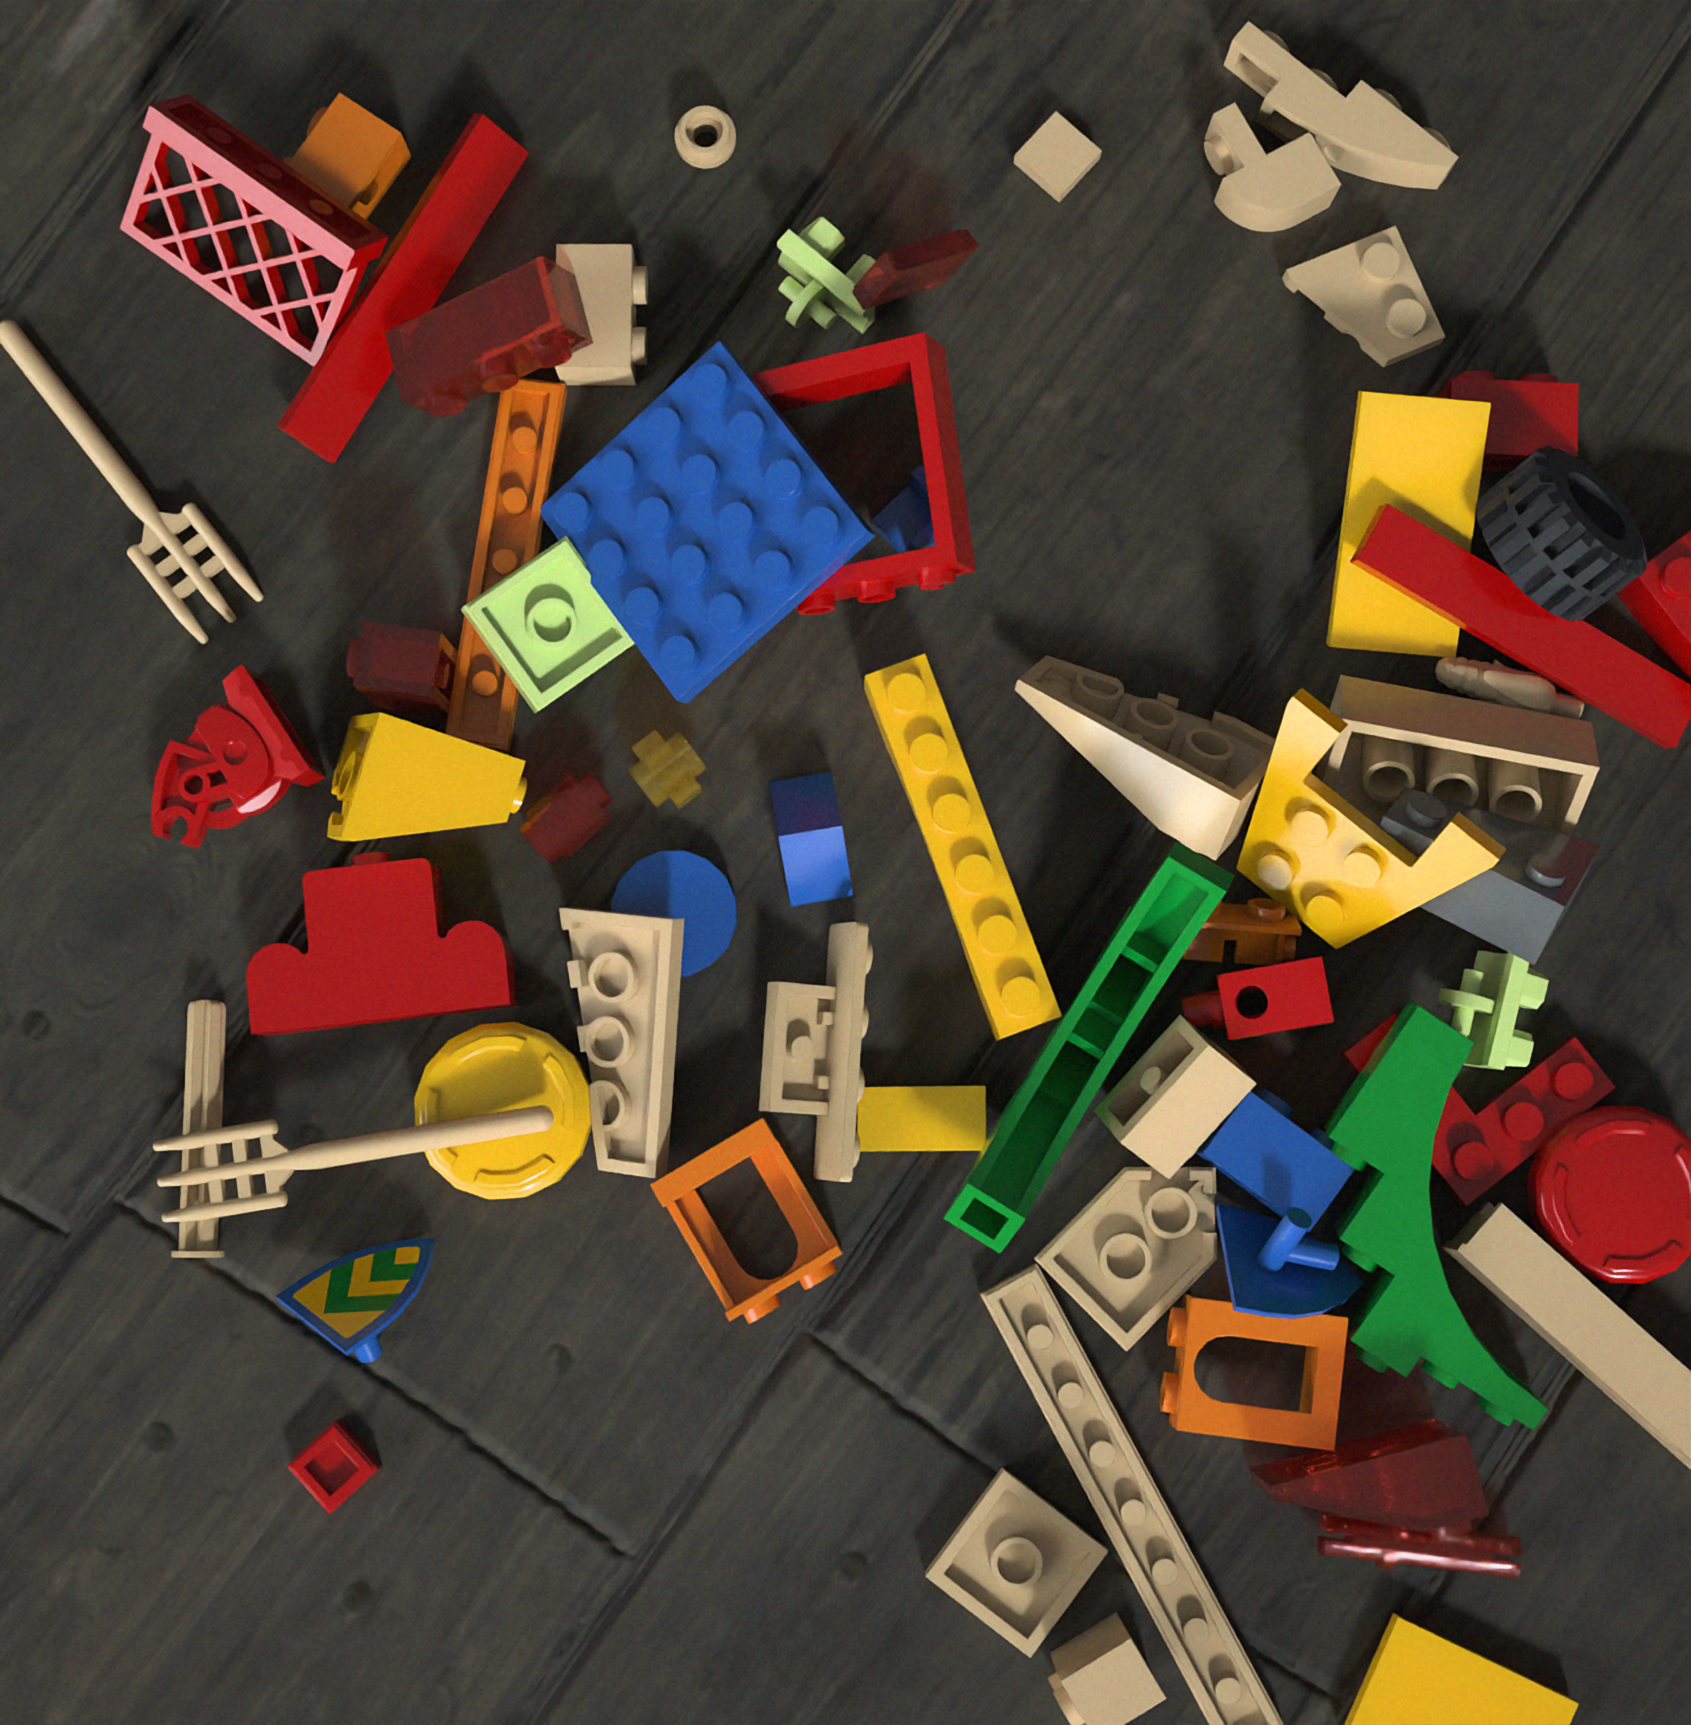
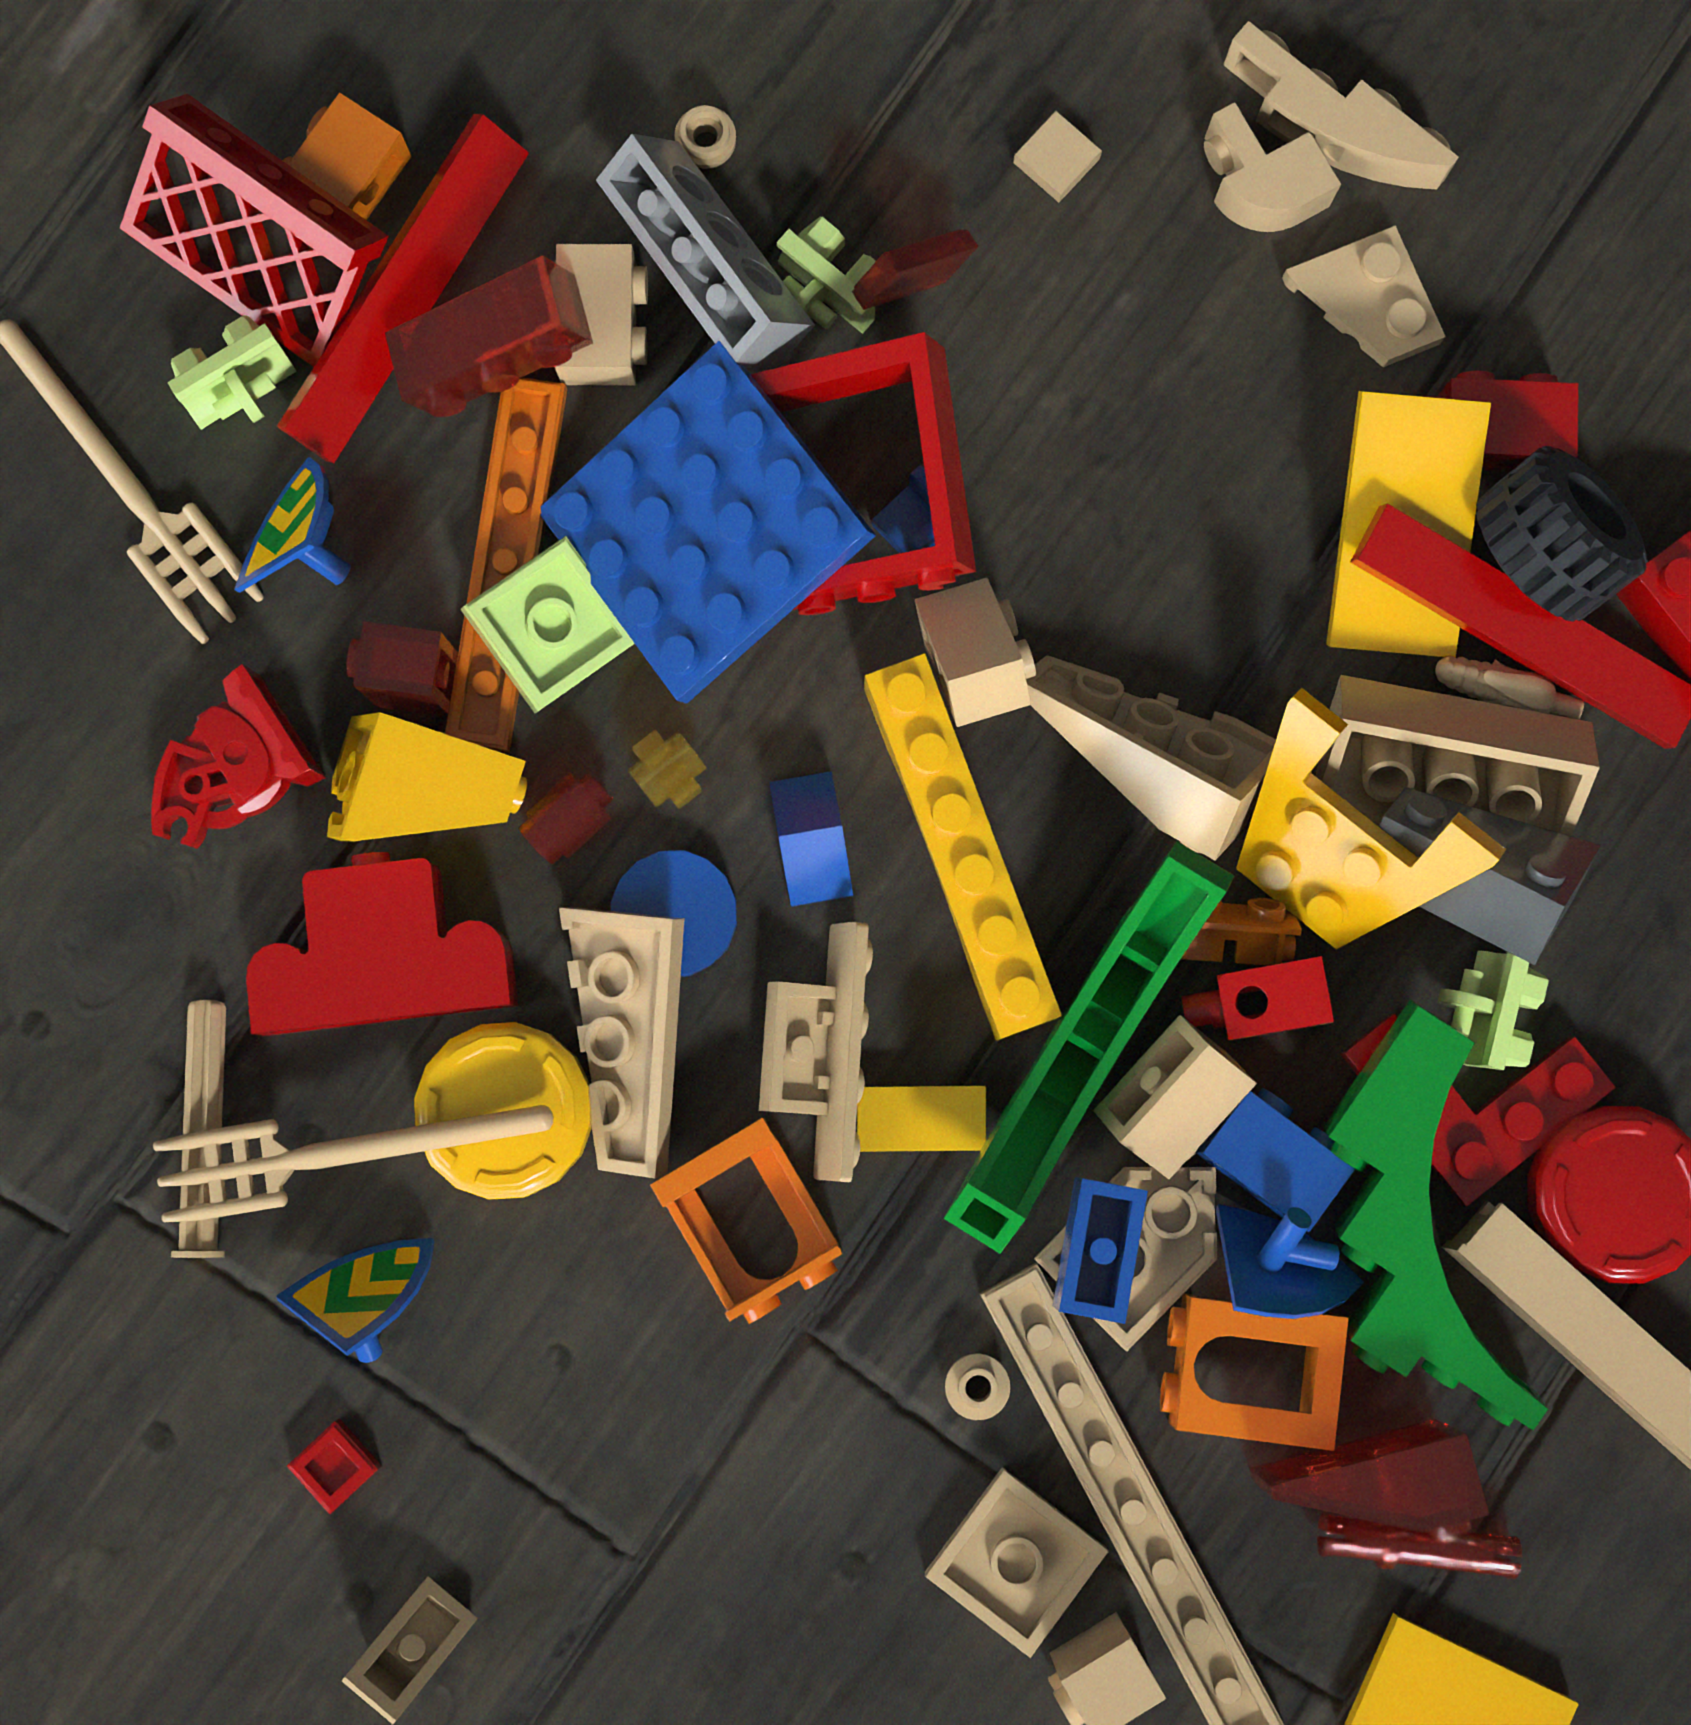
none -> yellowish green hips [167,315,297,429]
none -> shield [234,457,351,593]
none -> tan slope [342,1576,478,1724]
none -> light grey brick [596,134,815,369]
none -> tan brick [914,578,1036,727]
none -> tan plate [945,1353,1010,1420]
none -> blue brick [1052,1177,1148,1324]

